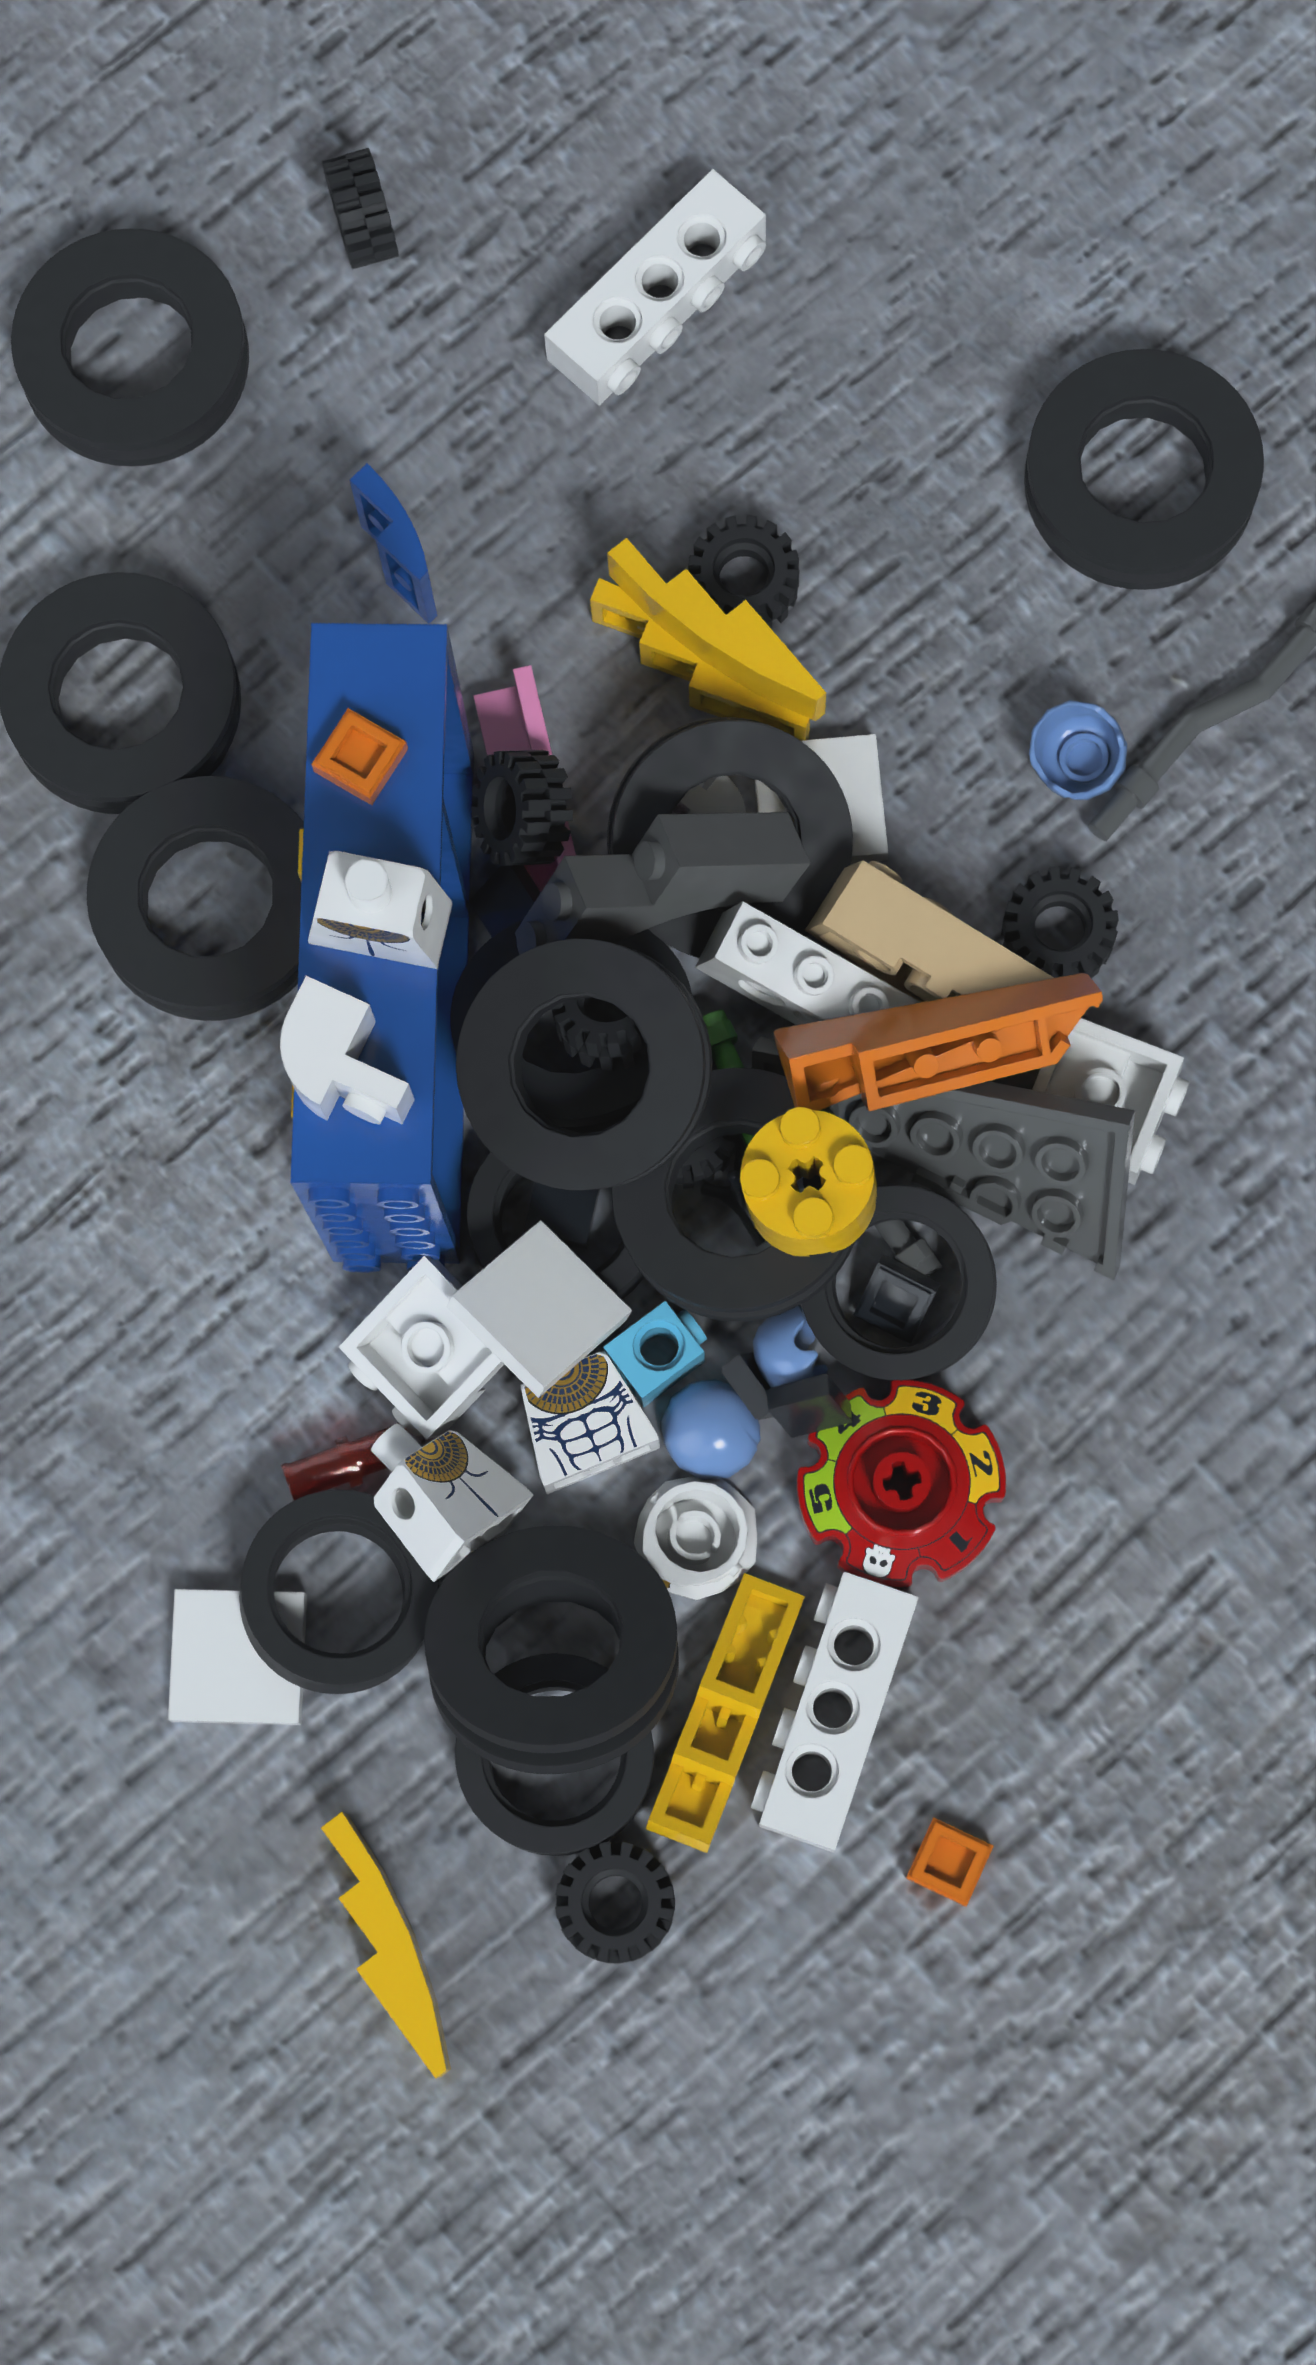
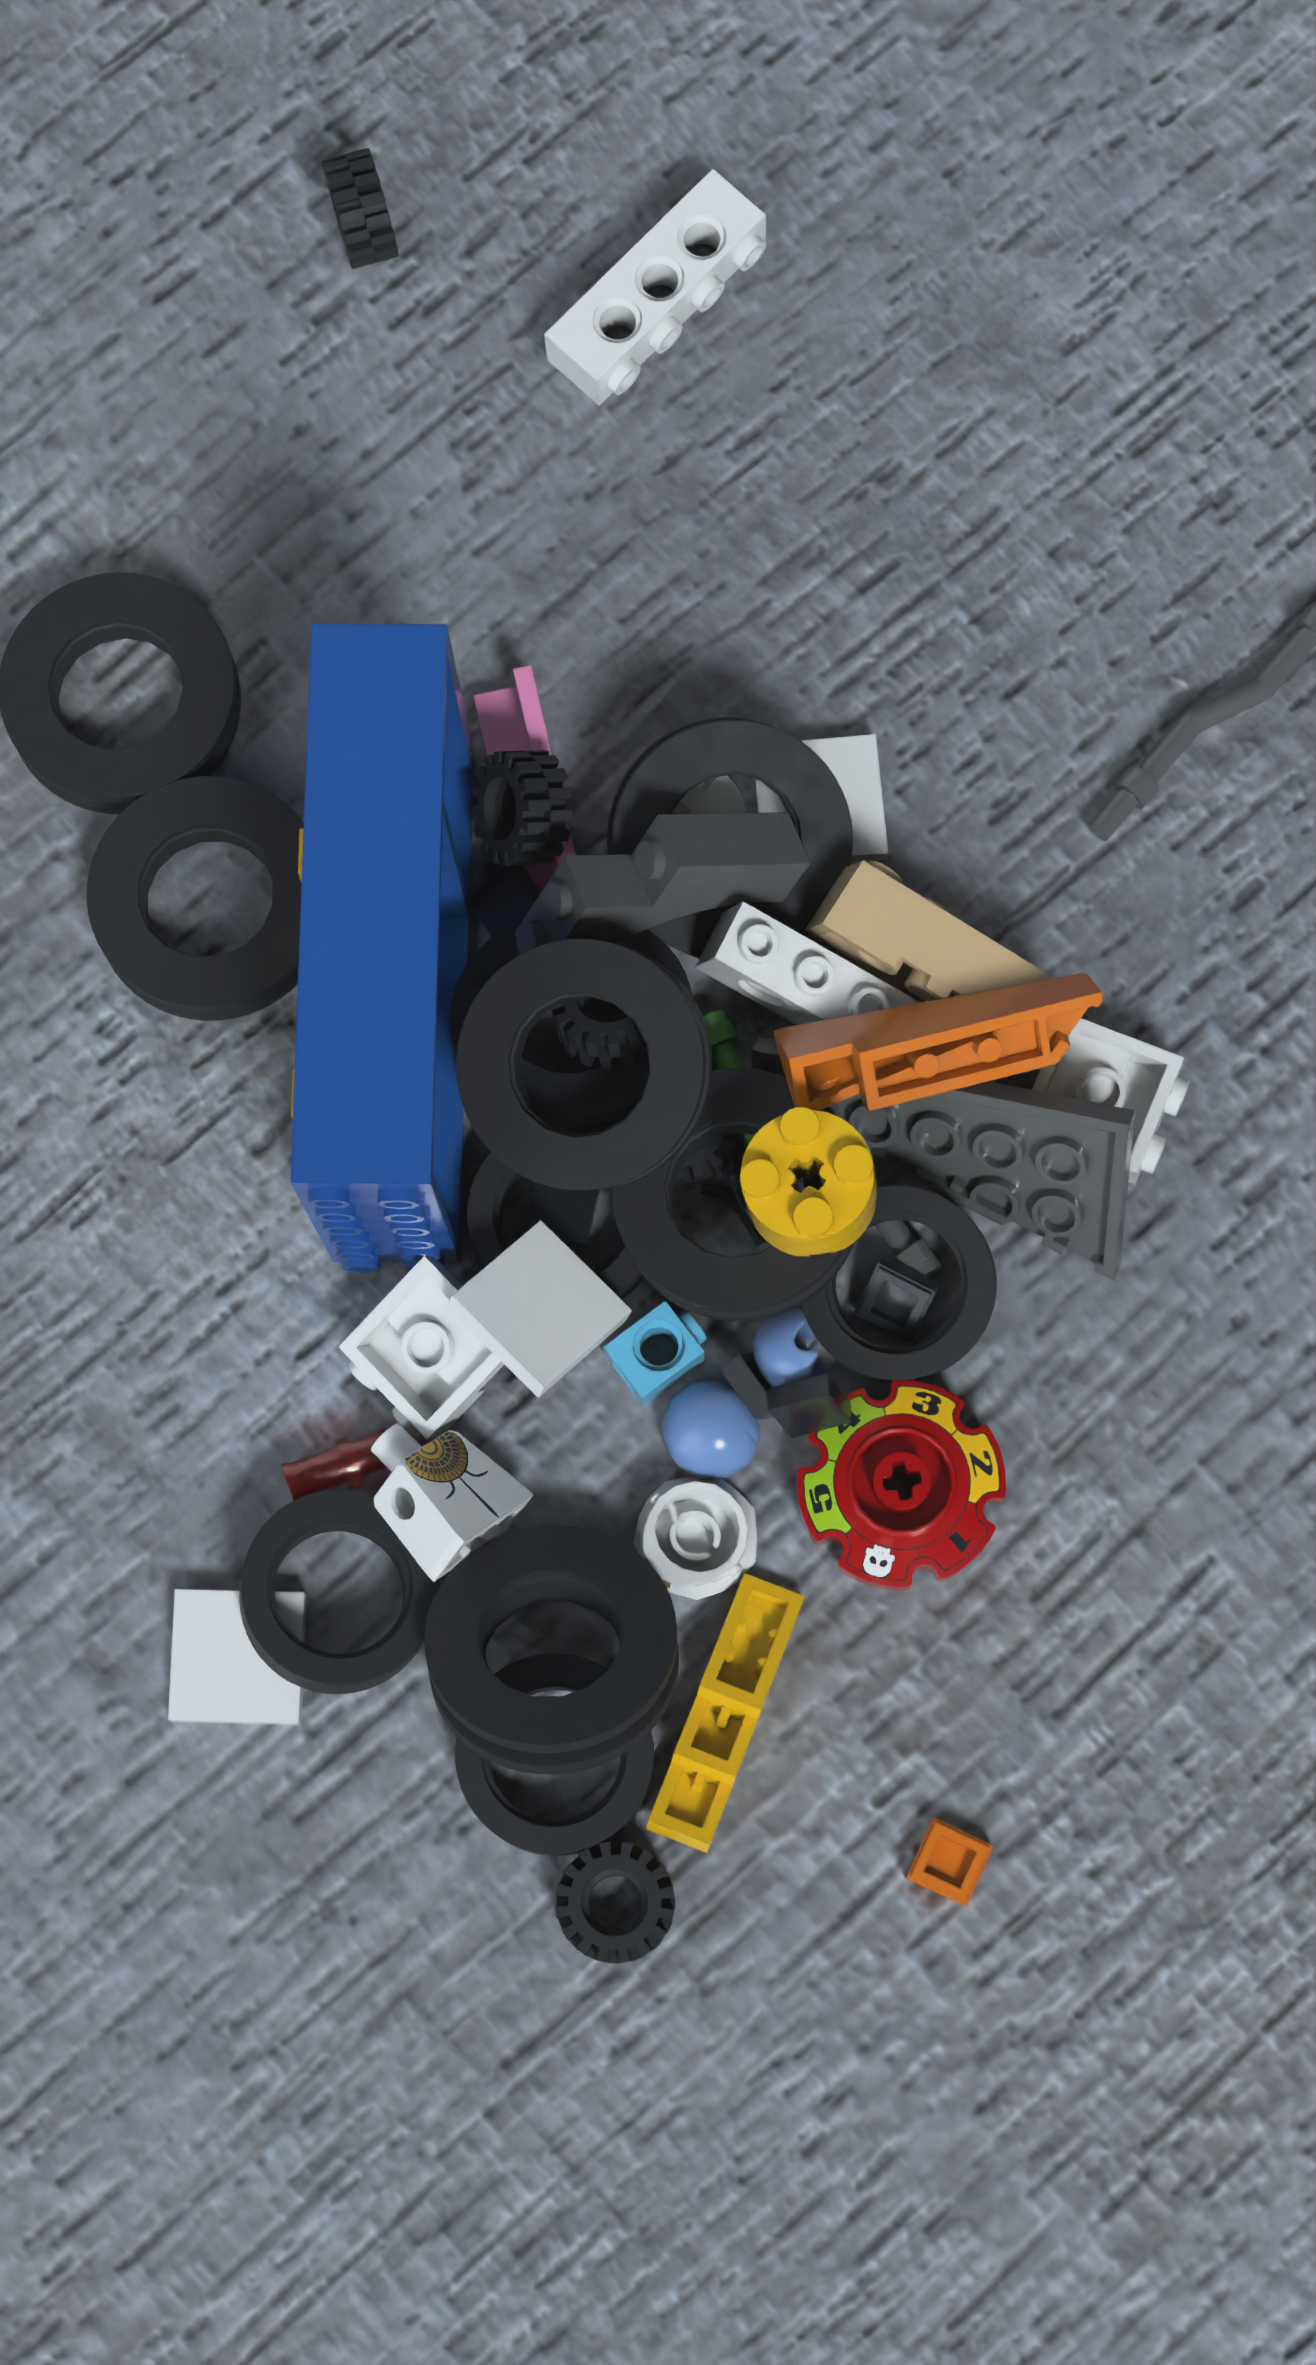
black tyre [11,228,249,467] -> none
white brick [280,976,414,1125] -> none
white torso [308,851,452,969] -> none
orange tile [311,708,408,805] -> none
yellow slope [321,1812,451,2079] -> none
blue slope [349,463,438,624] -> none
torso [520,1351,660,1494] -> none
yellow slope [590,578,810,741] -> none
yellow slope [607,538,827,721] -> none
black tyre [688,515,800,629] -> none
white brick [751,1572,919,1853] -> none
black tyre [1001,866,1119,979] -> none
black tyre [1024,349,1264,590] -> none
medium blue hair [1029,700,1127,800] -> none

